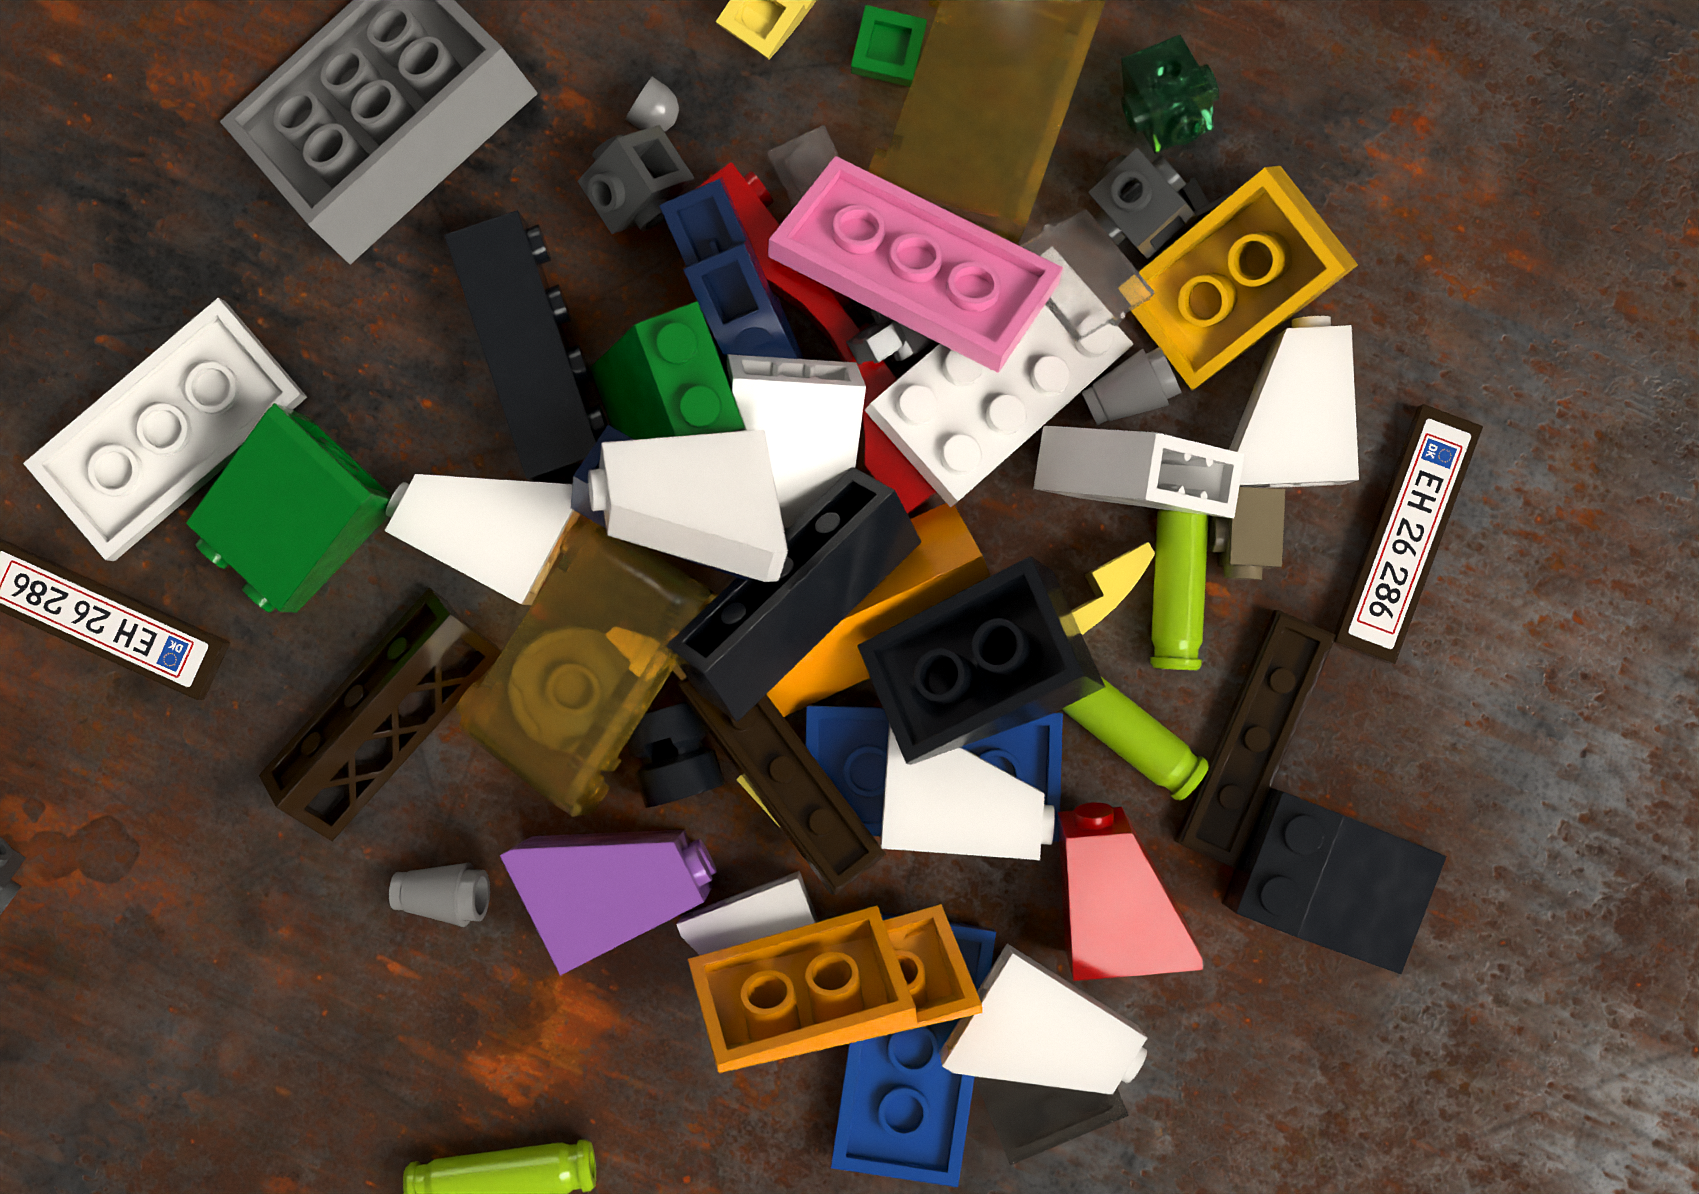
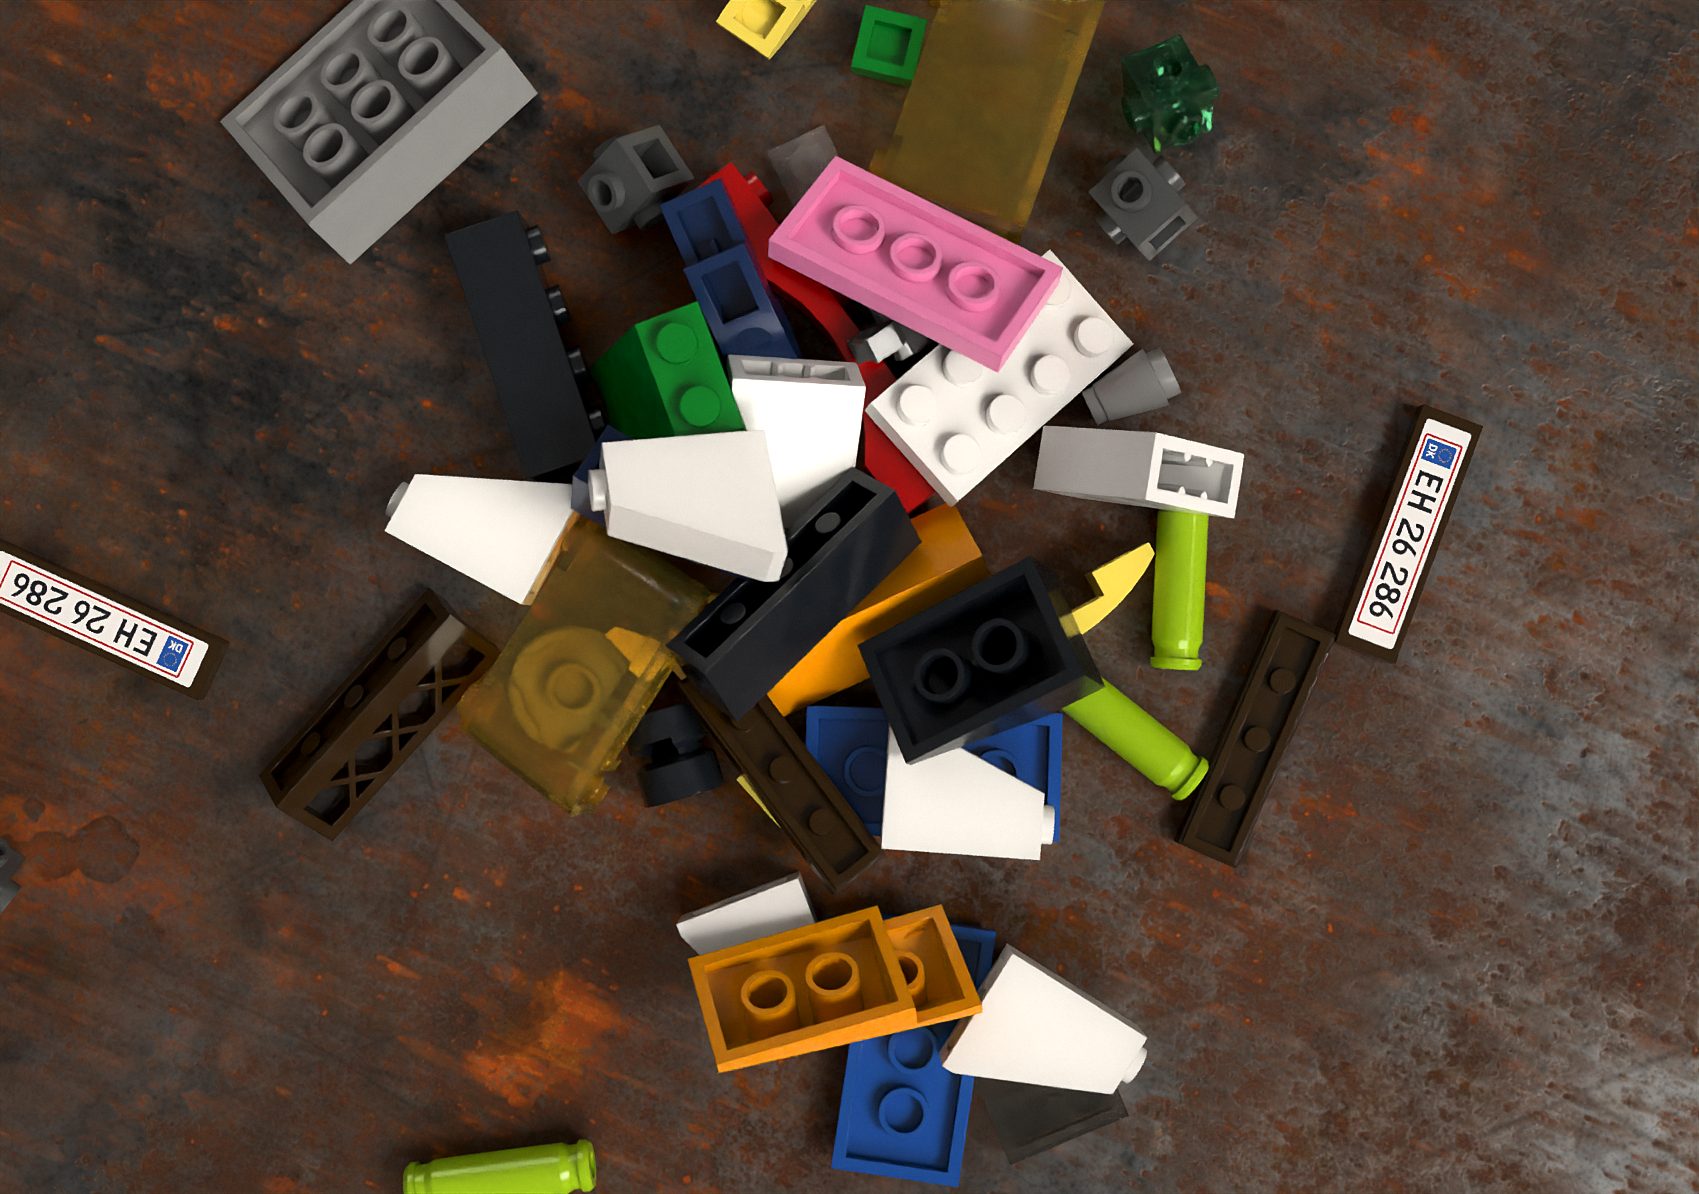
white plate [23,298,307,561] -> none
green slope [186,403,392,613] -> none
light grey cone [389,863,490,927] -> none
medium lavender slope [500,830,717,975] -> none
light grey hinge [625,76,679,132] -> none
clear piece [1020,209,1155,343] -> none
slope [1058,802,1203,981] -> none
yellow slope [1116,166,1358,390] -> none
dark grey piece [1180,177,1239,226] -> none
dark tan brick [1209,487,1285,580] -> none
black slope [1222,787,1447,974] -> none
white slope [1229,316,1359,488] -> none

